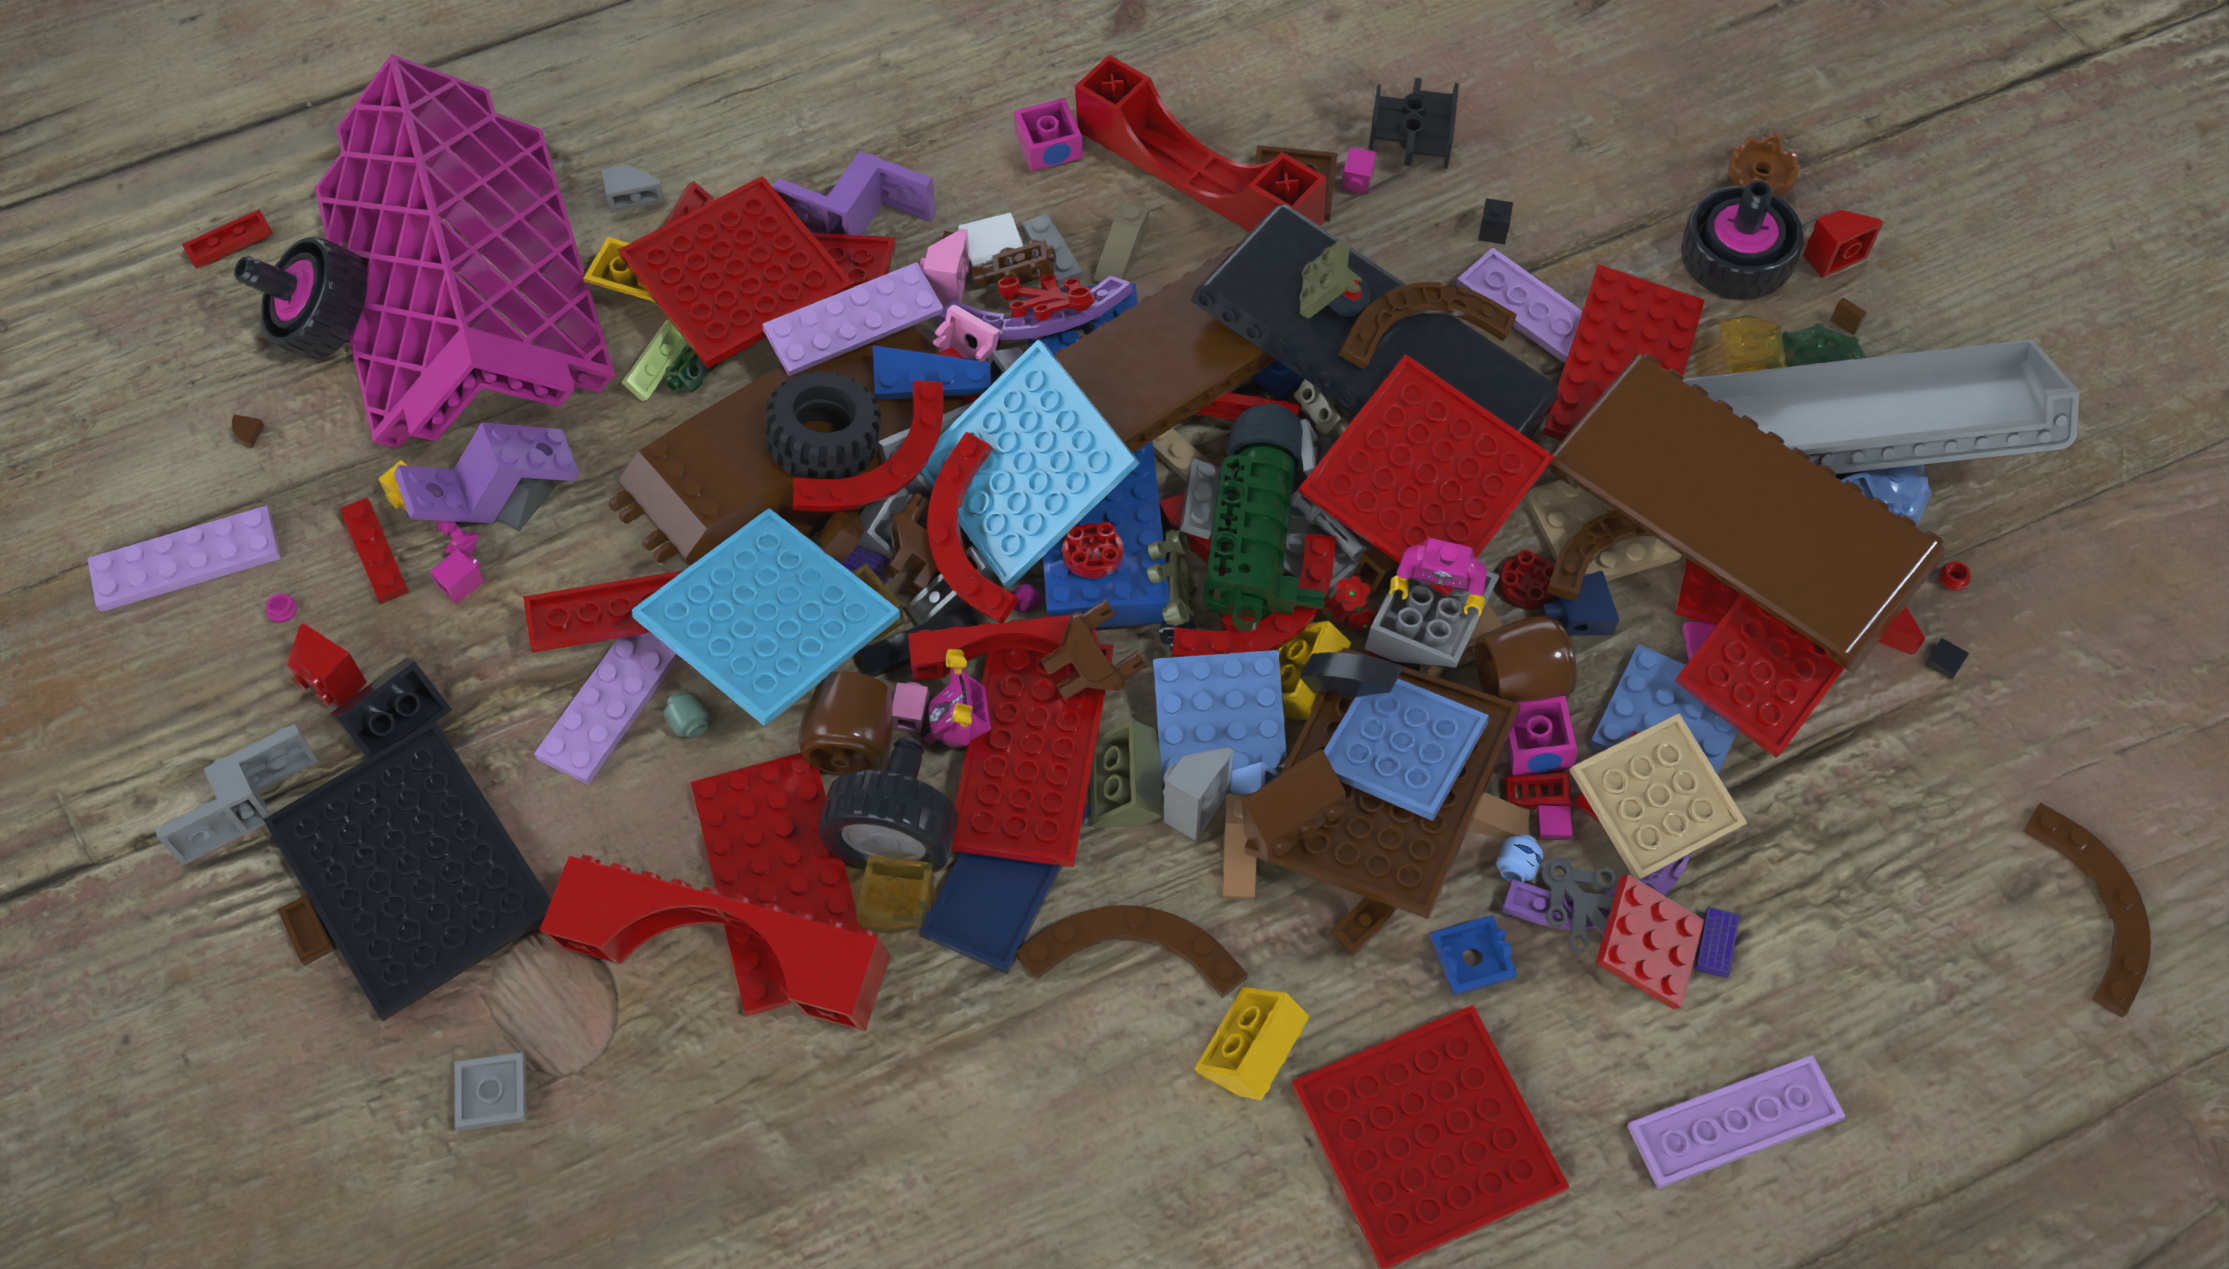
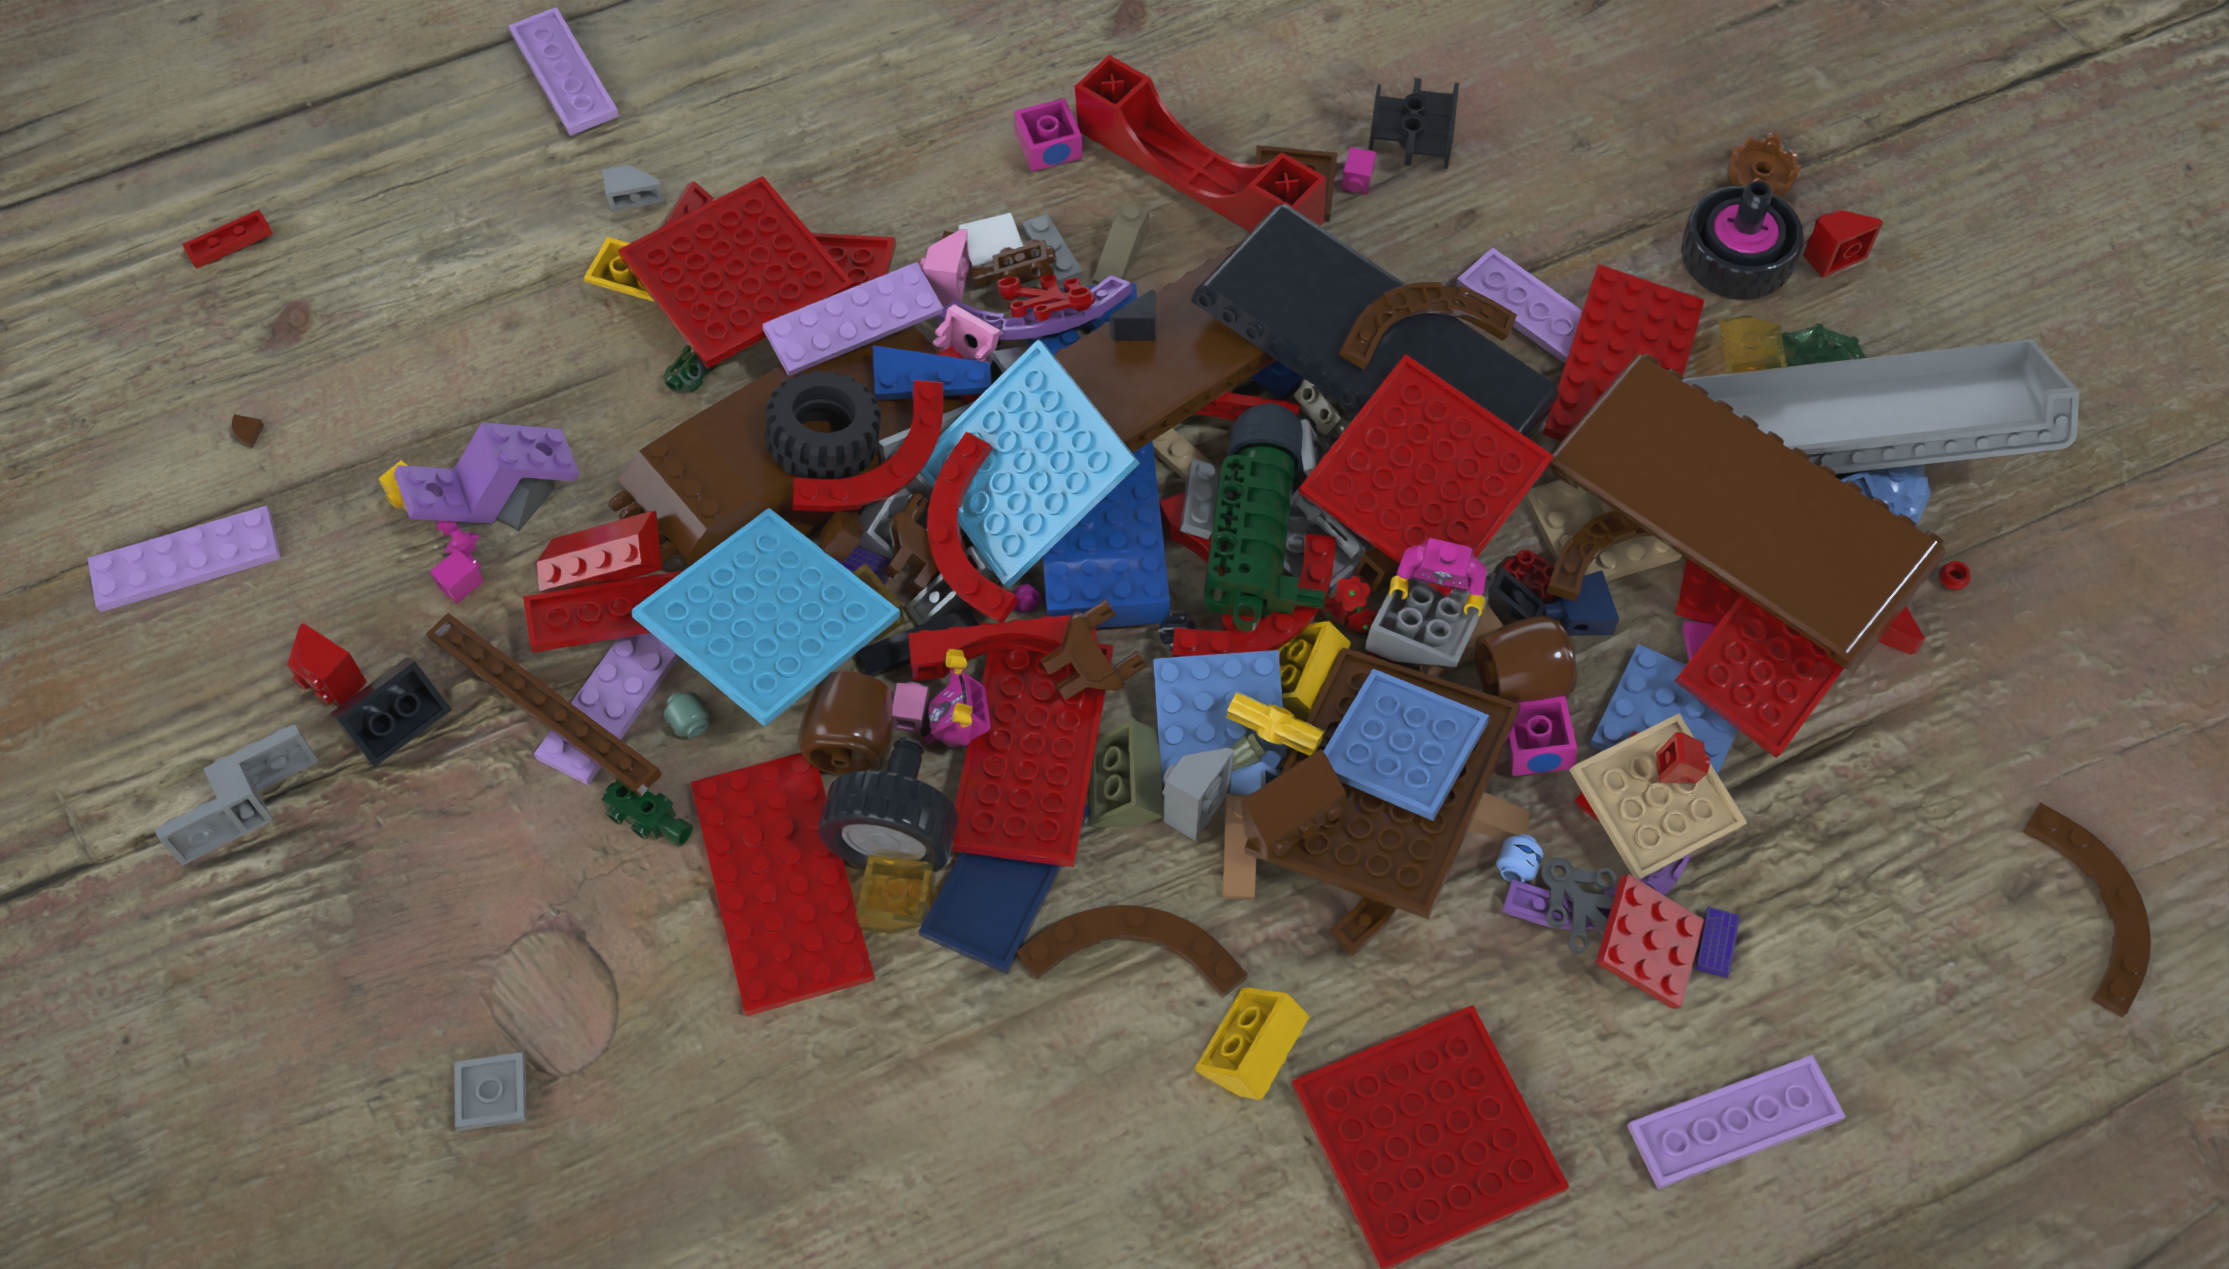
black wheel [234,236,367,360] -> none
black plate [263,720,551,1022] -> none
dark pink plate [265,593,298,623] -> none
reddish brown tile [277,894,335,966] -> none
dark pink panel [315,54,615,449] -> none
red plate [339,497,409,604] -> none
red arch [540,855,891,1032] -> none
yellowish green plate [621,319,688,401] -> none
medium lavender bracket [773,151,936,235] -> none
red tile [1062,522,1124,578] -> none
olive plant [1147,529,1196,626] -> none
black slope [1299,652,1402,699] -> none
olive plate [1300,239,1370,319] -> none
blue piece [1430,915,1517,997] -> none
black brick [1478,198,1513,245] -> none
red slope [1505,772,1572,810] -> none
dark pink tile [1537,805,1572,840] -> none
reddish brown tile [1830,298,1867,335] -> none
black tile [1925,638,1969,680] -> none
none -> reddish brown plate [426,613,662,797]
none -> lavender plate [508,7,619,136]
none -> red slope [536,511,662,593]
none -> dark green brick [601,780,693,847]
none -> black slope [1109,289,1157,341]
none -> yellow piece [1226,692,1325,756]
none -> olive cone [1230,733,1267,772]
none -> black slope [1488,567,1546,621]
none -> red slope [1656,732,1710,783]

